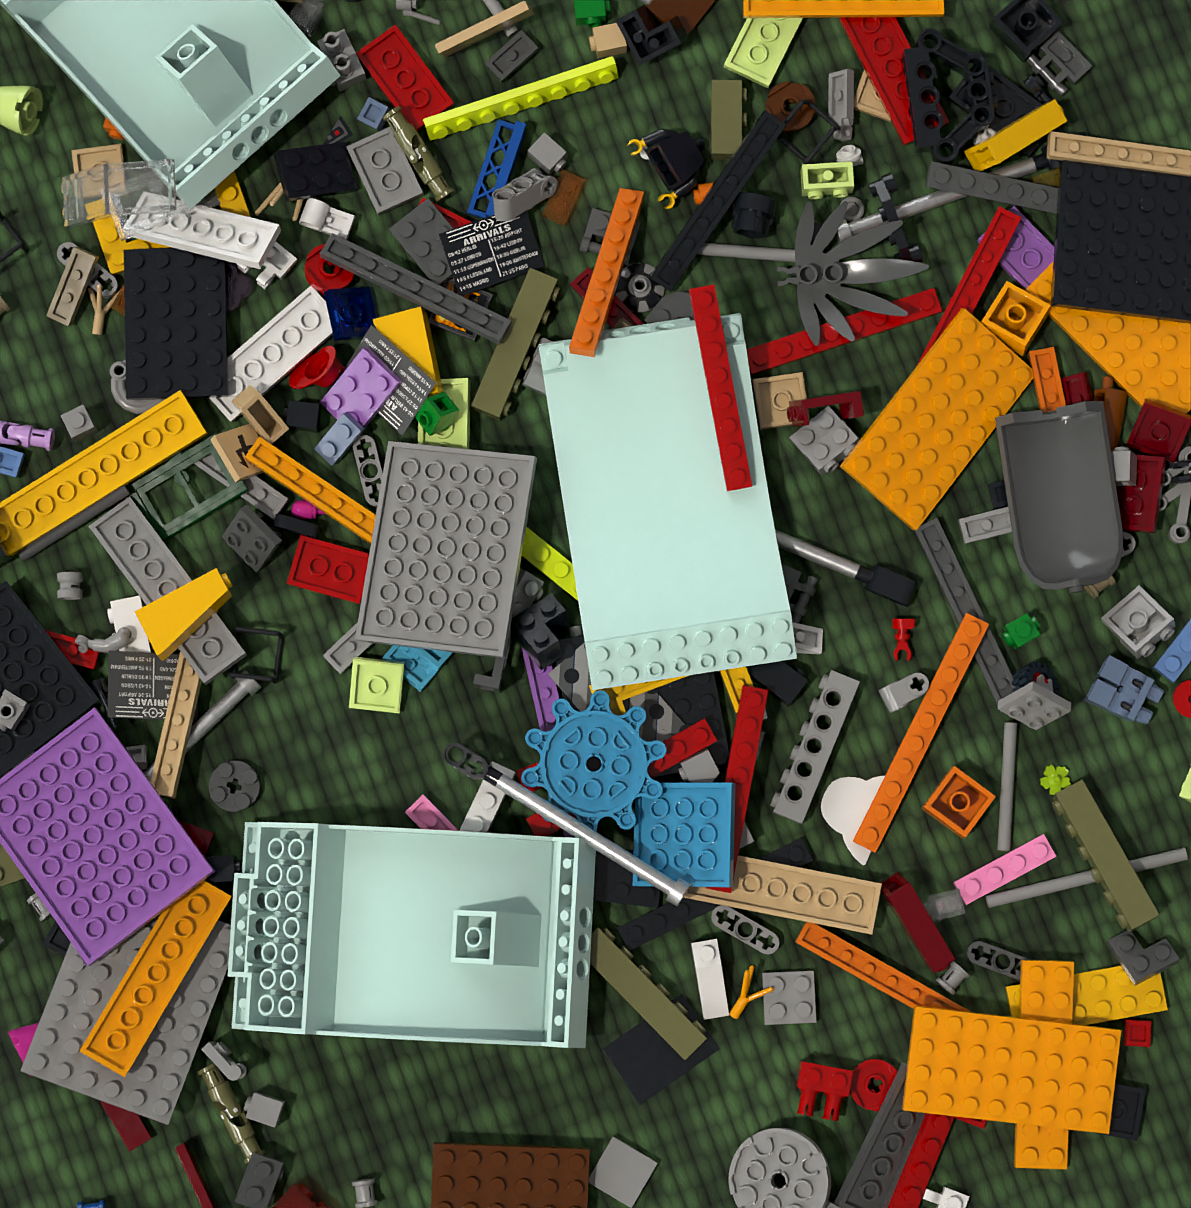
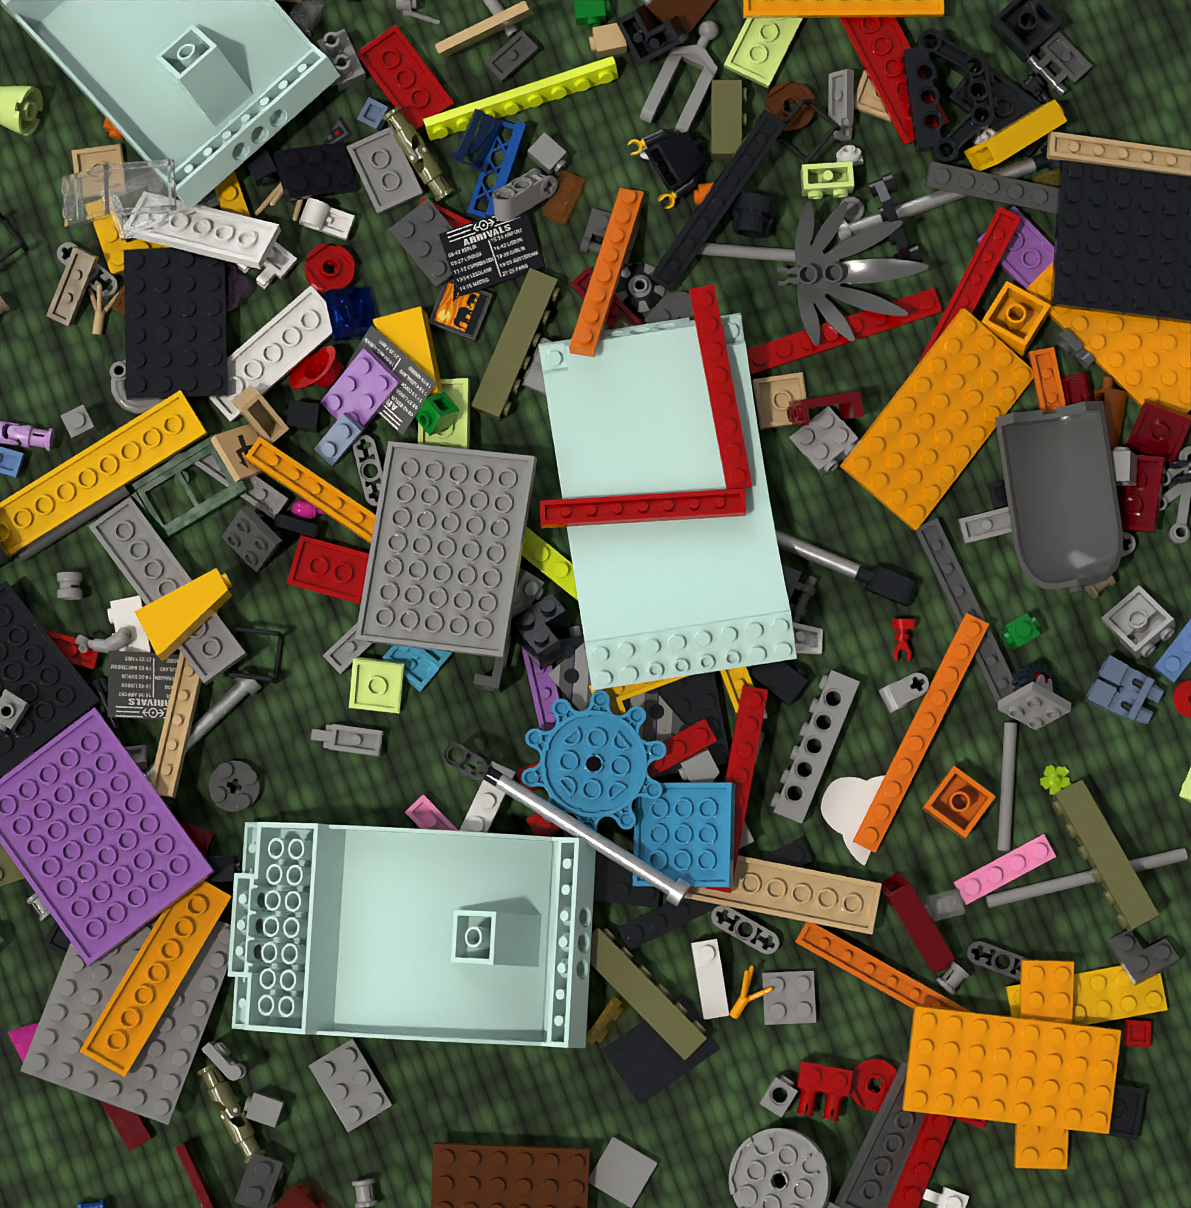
dark grey plate [320,233,511,345] -> none
none -> black brick [244,144,279,187]
none -> light grey plate [309,1038,393,1132]
none -> light grey hinge [311,724,383,757]
none -> dark blue piece [451,109,501,174]
none -> red plate [540,488,746,528]
none -> clear yellow plate [586,996,623,1045]
none -> light grey piece [639,21,719,134]
none -> light grey brick [758,1075,798,1118]
none -> dark grey plate [1056,328,1096,369]

